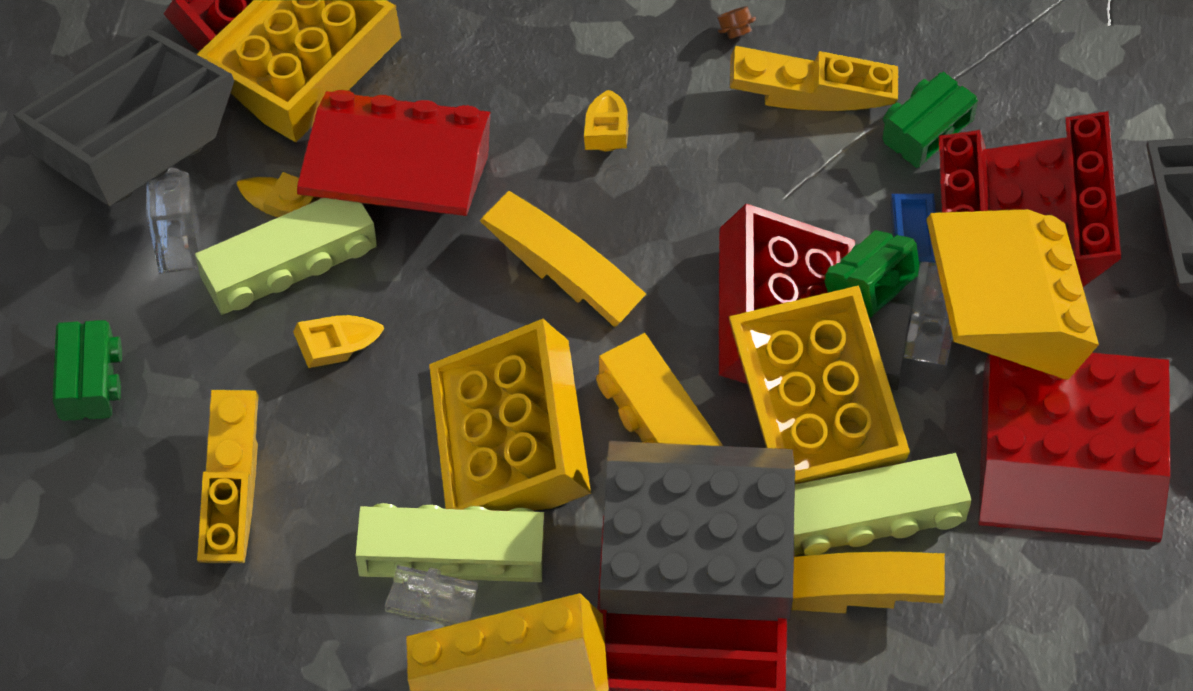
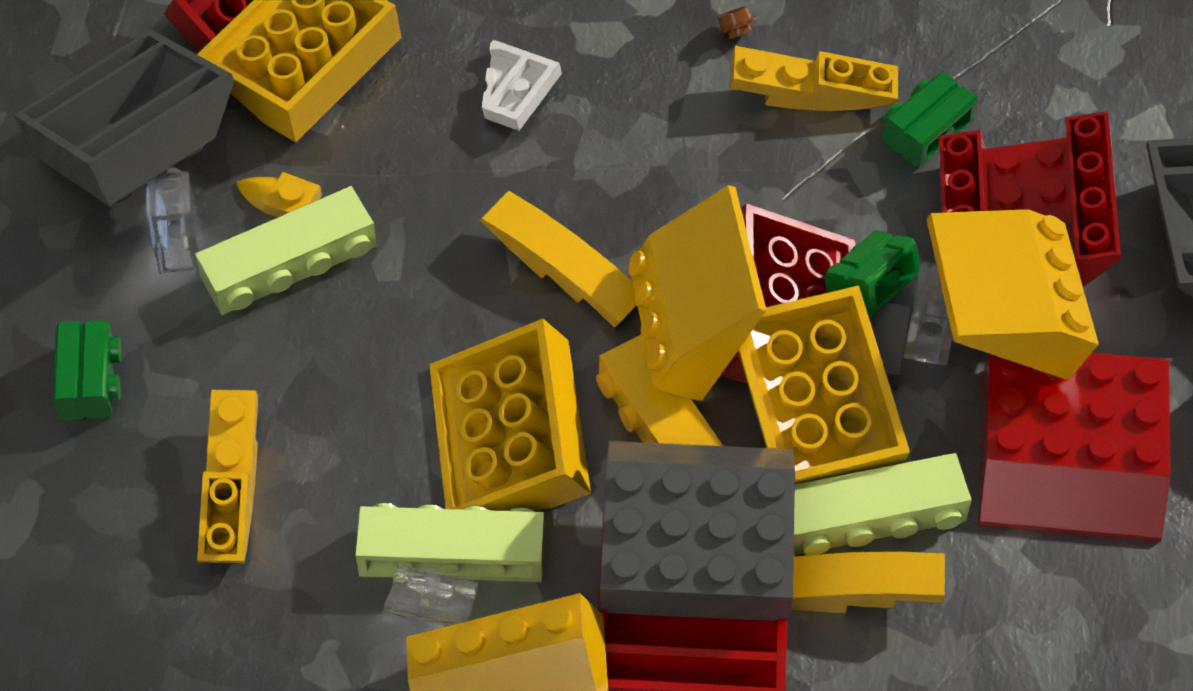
yellow plate [293,315,384,368] -> none
red slope [297,90,491,216] -> none
yellow plate [584,90,629,152] -> none
blue tile [890,193,938,272] -> none
none -> white wing [482,40,562,131]
none -> yellow slope [628,185,767,401]

